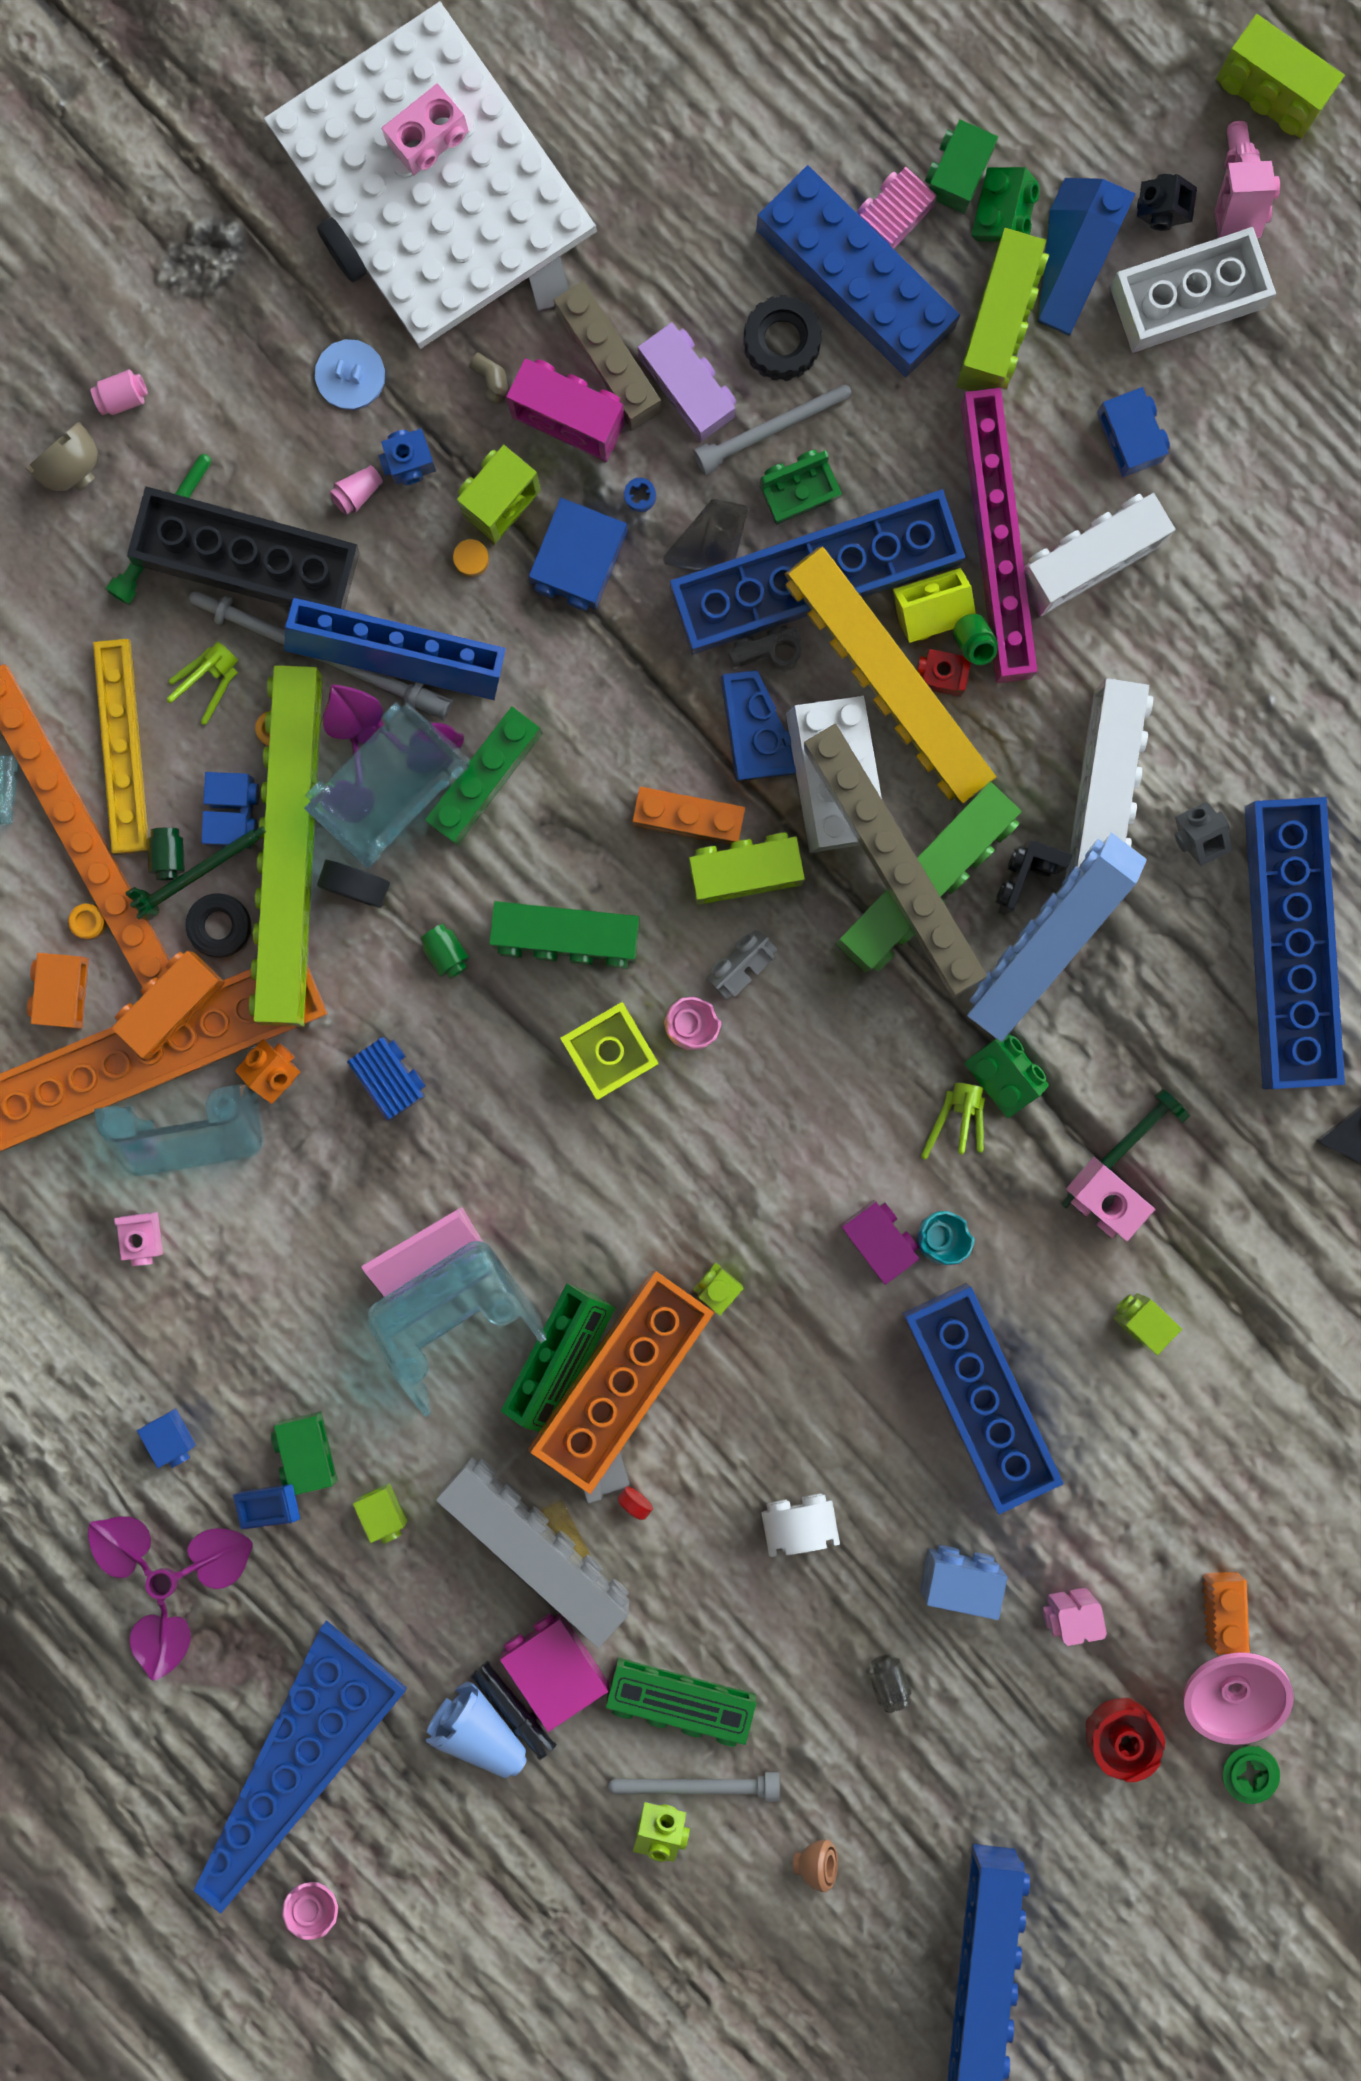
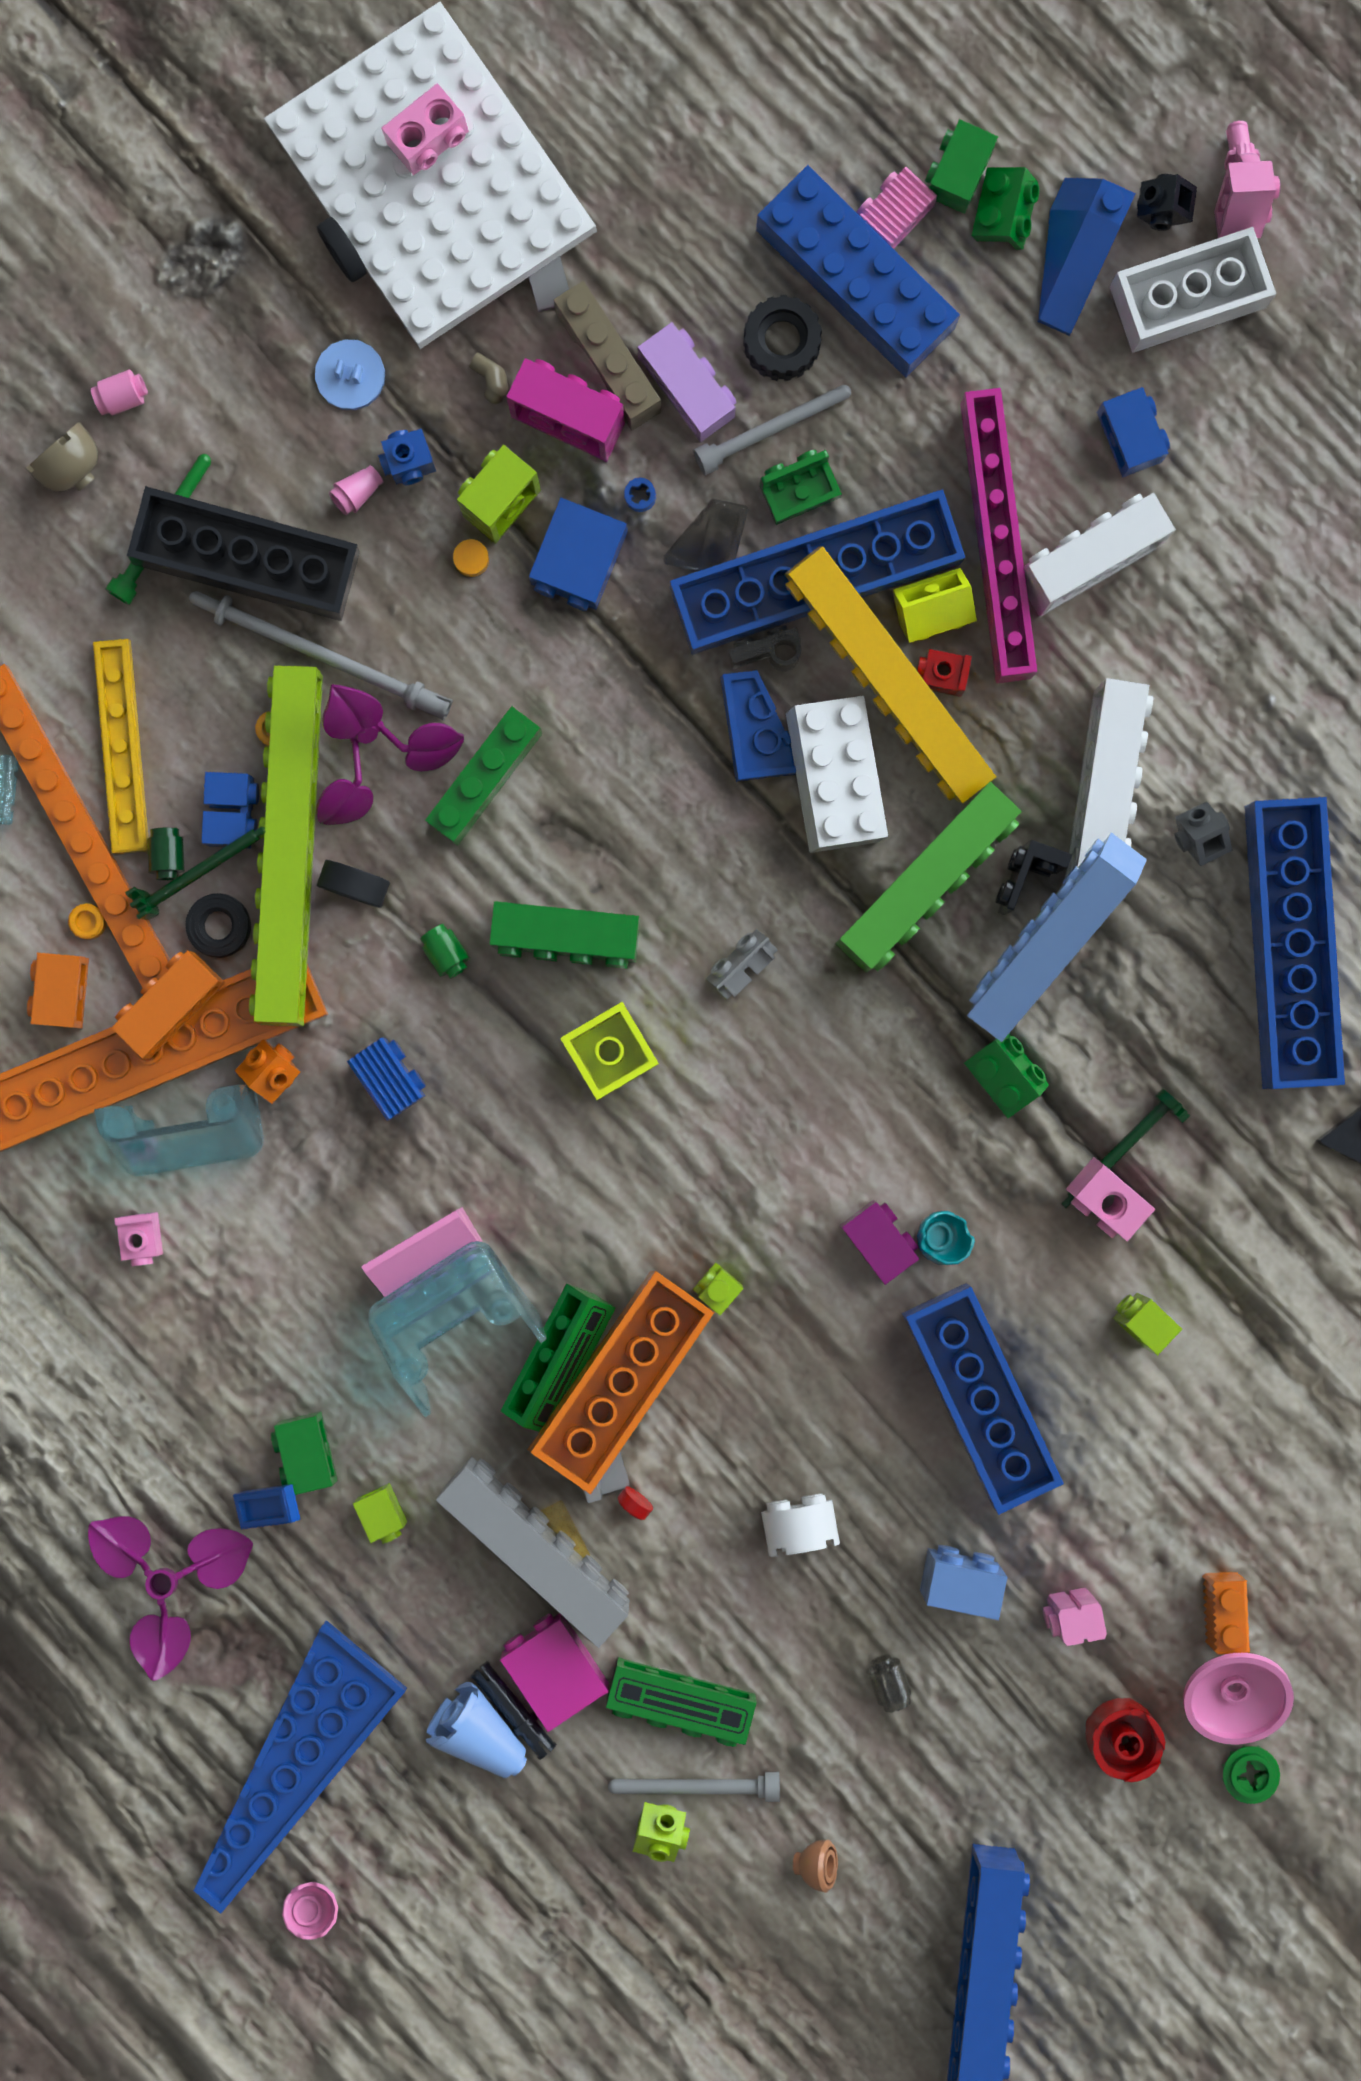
blue brick [137,1408,196,1469] -> none
lime plant [166,641,239,725] -> none
blue brick [284,598,506,700] -> none
clear light blue windscreen [304,702,470,869] -> none
orange brick [633,786,745,845] -> none
bright pink hair [664,996,721,1051] -> none
lime brick [689,832,805,905] -> none
dark tan brick [804,723,987,999] -> none
lime plant [921,1083,985,1159] -> none
green brick [953,614,998,665] -> none
lime brick [955,228,1049,391] -> none
lime brick [1216,13,1345,139] -> none

